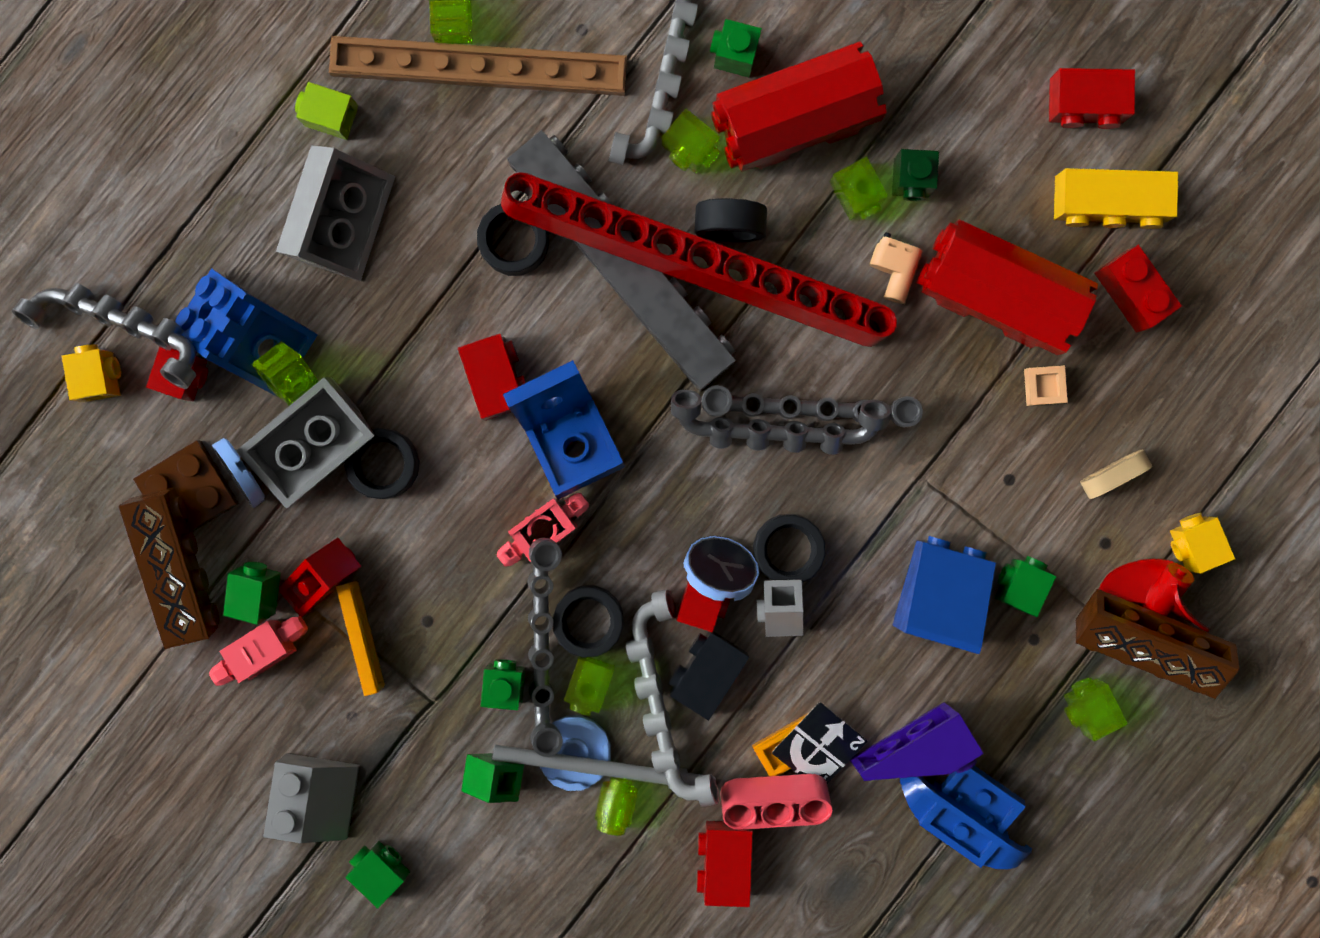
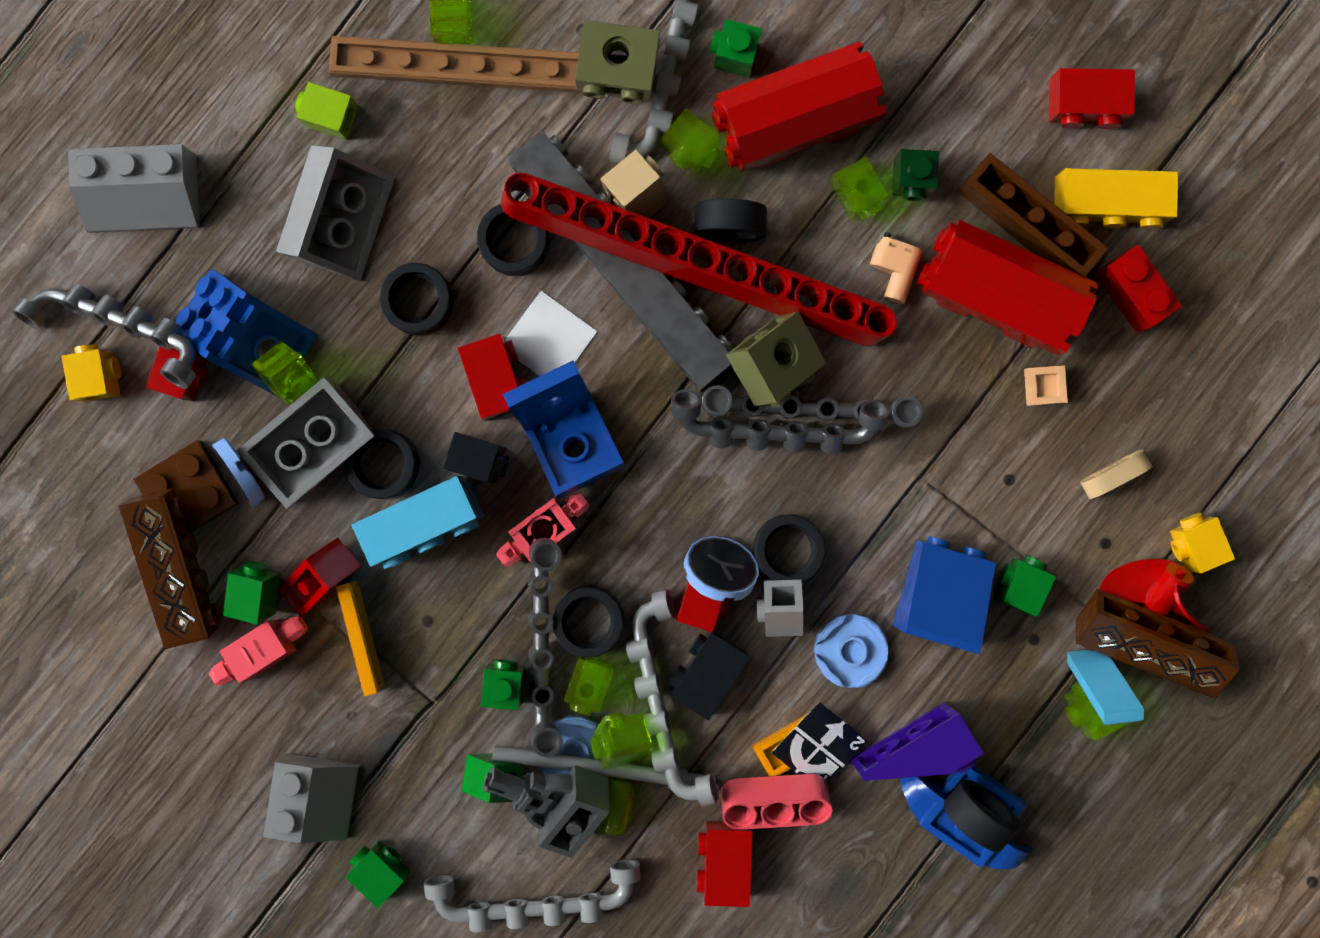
none -> light grey slope [68,144,200,233]
none -> medium azure brick [351,476,485,570]
none -> black tyre [379,262,454,336]
none -> light grey bar [424,859,641,932]
none -> black brick [443,432,510,483]
none -> dark grey brick [483,765,610,858]
none -> white sticker [505,291,597,376]
none -> olive brick [575,20,660,104]
none -> clear neon green brick [591,712,654,769]
none -> tan brick [600,150,667,218]
none -> olive brick [726,311,826,407]
none -> light blue tile [814,613,888,688]
none -> black tyre [943,779,1020,852]
none -> reddish brown brick [957,153,1108,277]
none -> medium azure tile [1067,650,1144,725]

